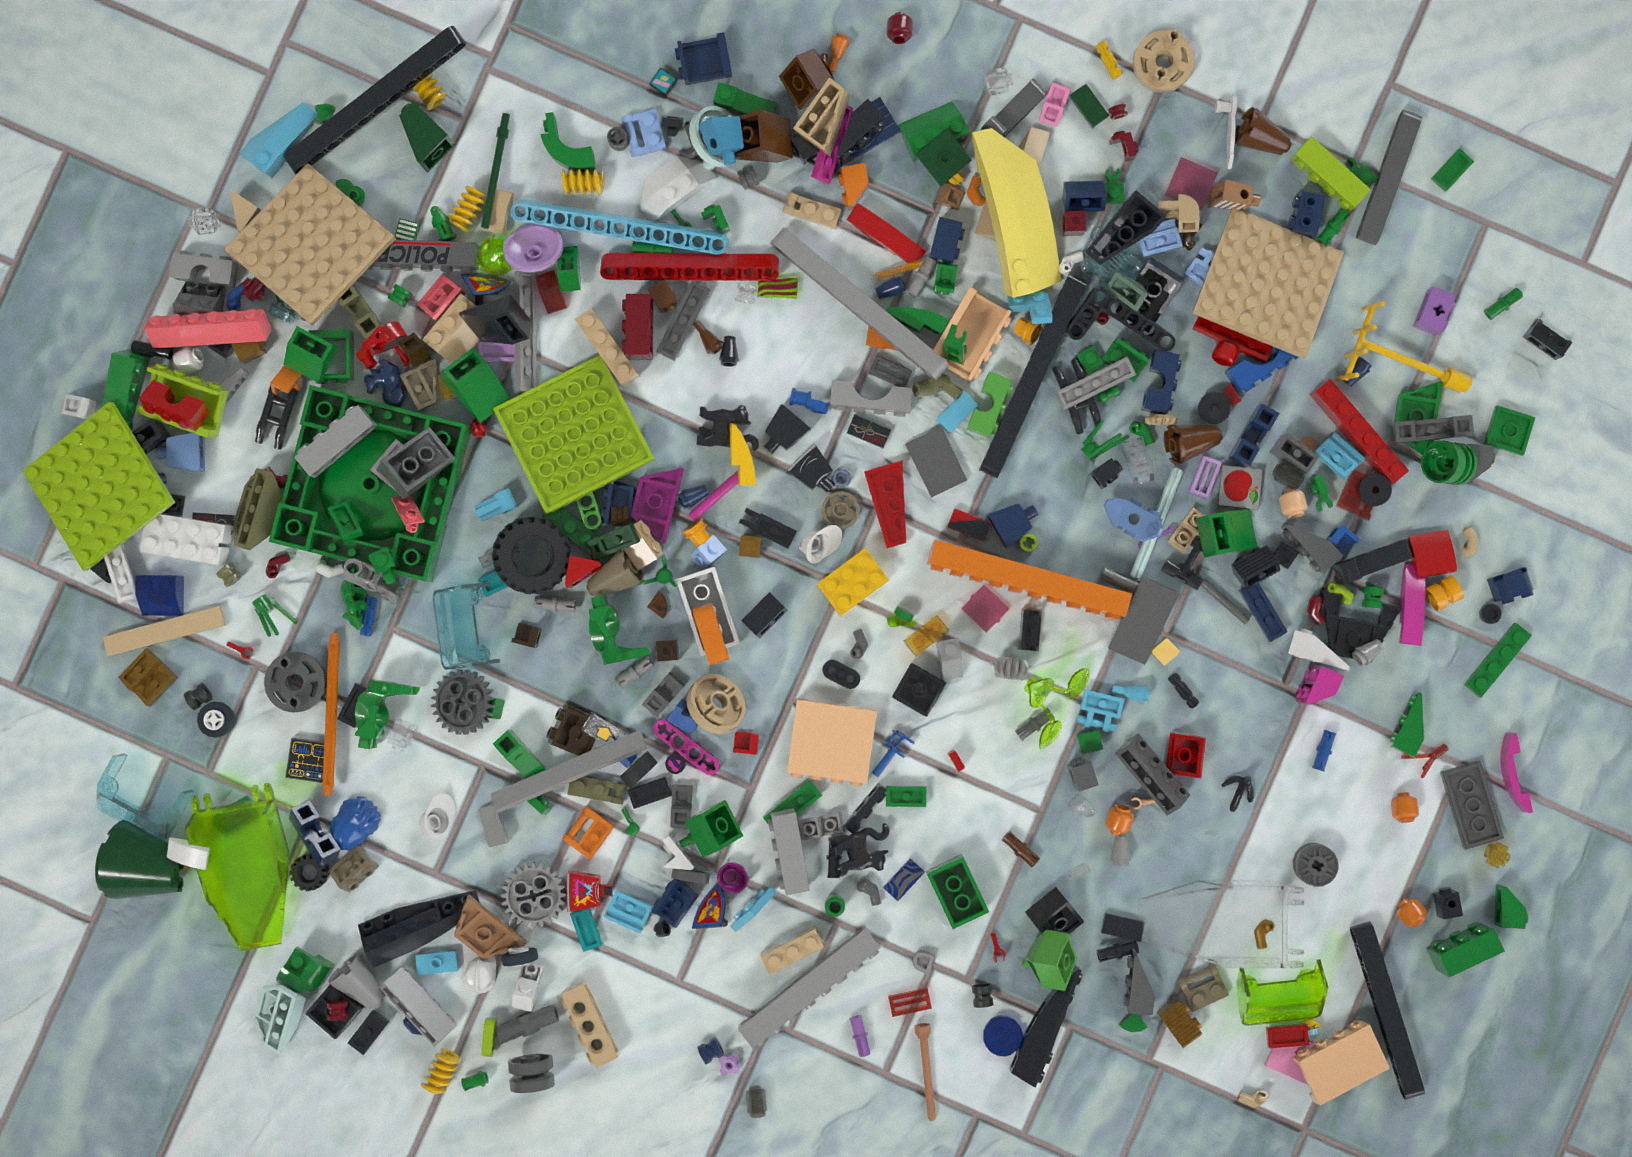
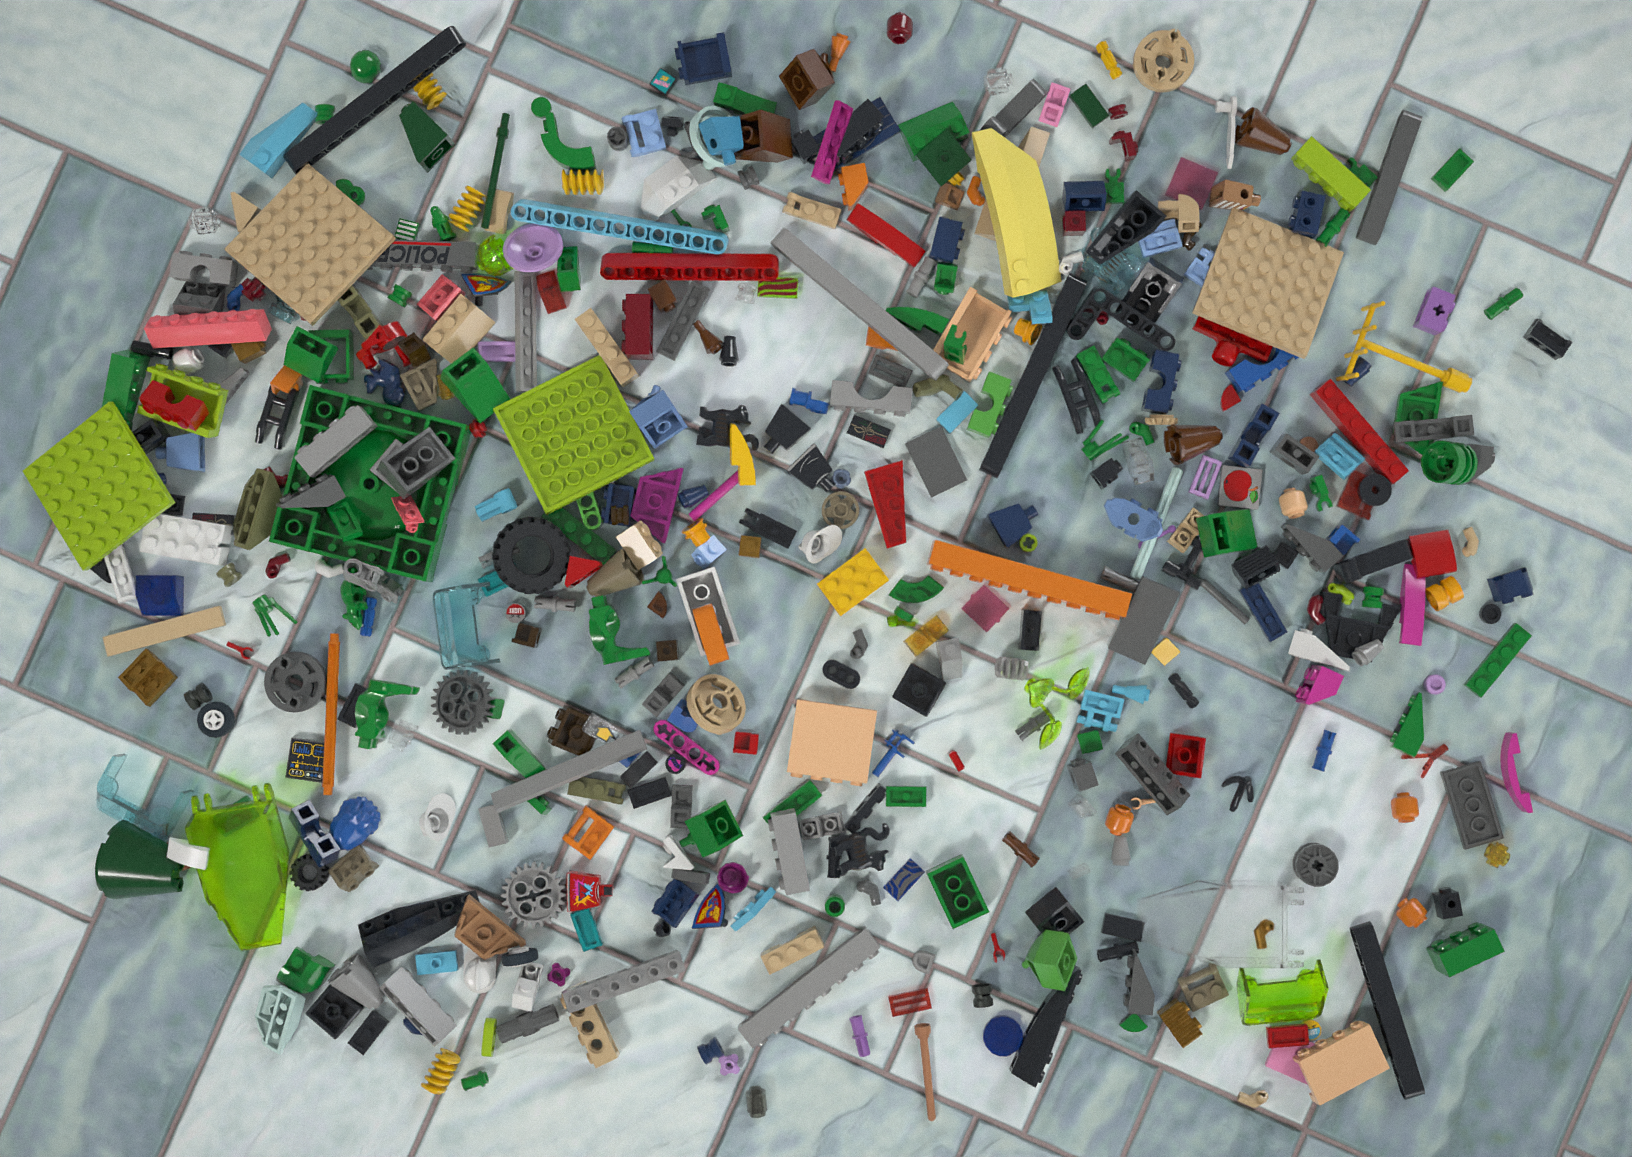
white slope [61,394,97,420] -> none
dark red wheel [327,1000,348,1021] -> none
green plate [368,547,396,585] -> none
black slope [459,295,532,345] -> none
dark grey wheel [508,1054,555,1093] -> none
dark green plate [584,523,640,560] -> none
medium azure plate [604,889,653,934] -> none
green hand [621,808,640,836] -> none
black hinge [741,592,788,638] -> none
tan wedge [793,78,850,156] -> none
light orange piece [871,260,927,280] -> none
dark blue cone [875,276,906,299] -> none
black tile [947,508,992,542] -> none
light grey tile [1055,357,1136,411] -> none
sand green slope [1106,272,1148,311] -> none
black piece [1198,392,1232,424] -> none
clear smoke brick [1272,462,1305,489] -> none
green plate [1483,405,1536,456] -> none
green slope [1494,884,1528,929] -> none
none -> dark grey slope [276,473,346,508]
none -> green hair [350,50,381,83]
none -> tile [505,603,526,623]
none -> green tile [531,97,552,119]
none -> magenta plate [547,963,571,987]
none -> light grey brick [562,950,686,1013]
none -> medium blue piece [629,385,688,449]
none -> green tile [888,575,945,603]
none -> lavender tile [1423,674,1446,695]

